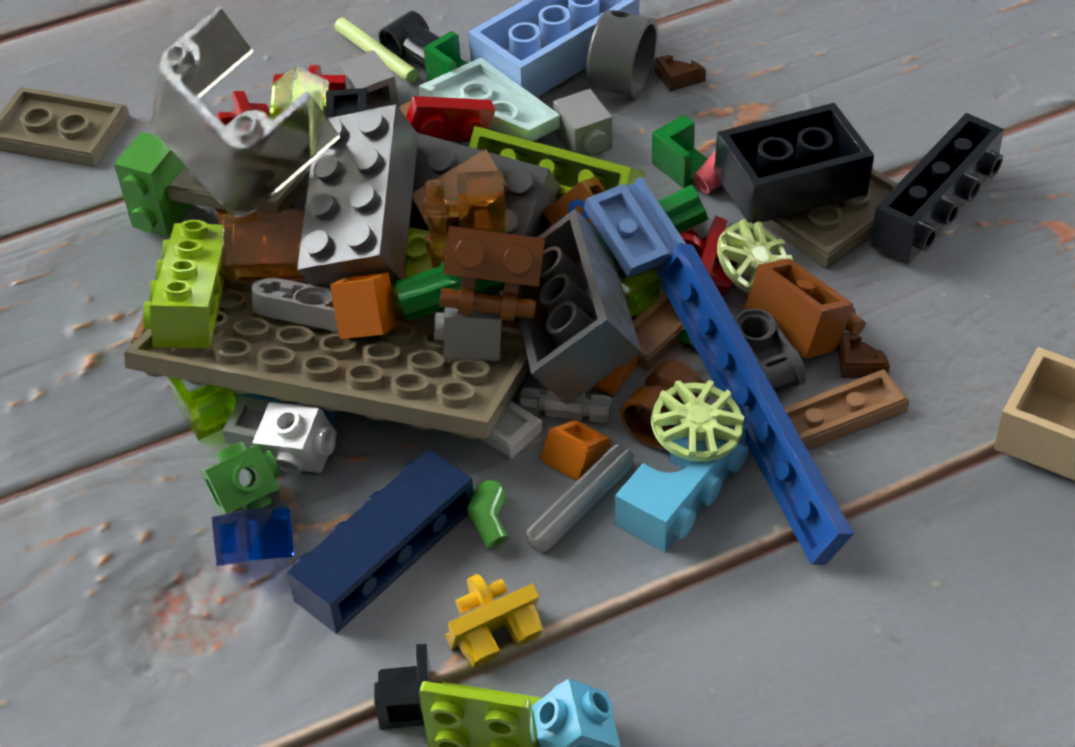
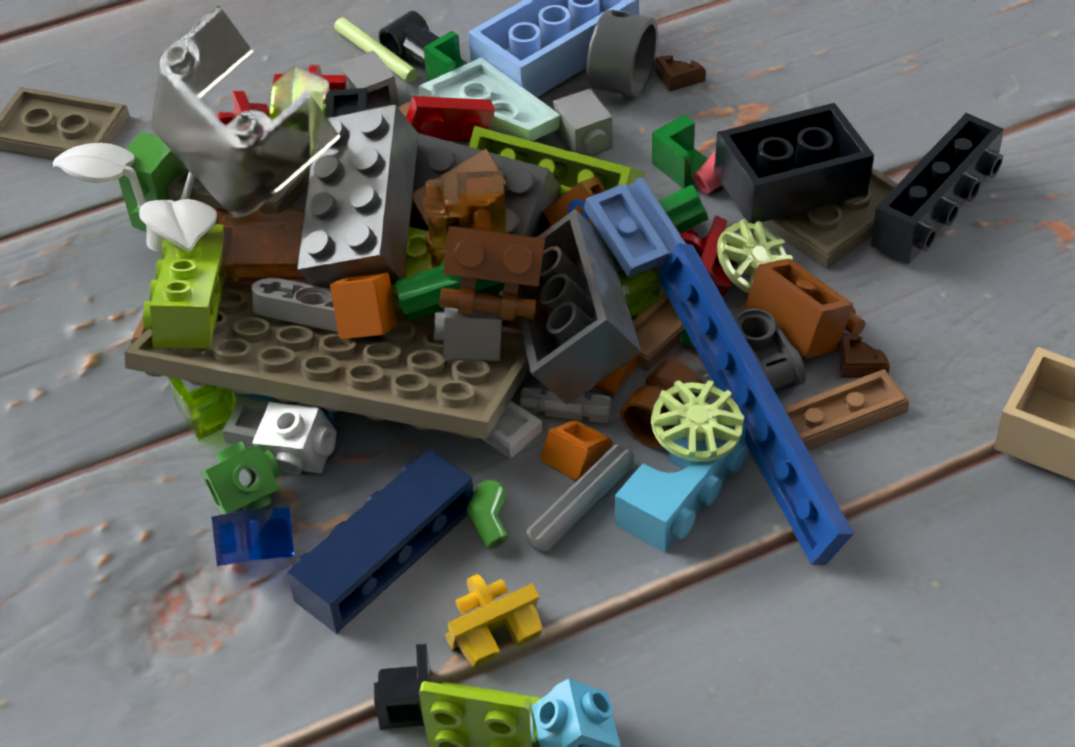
none -> white plant [53,130,260,253]

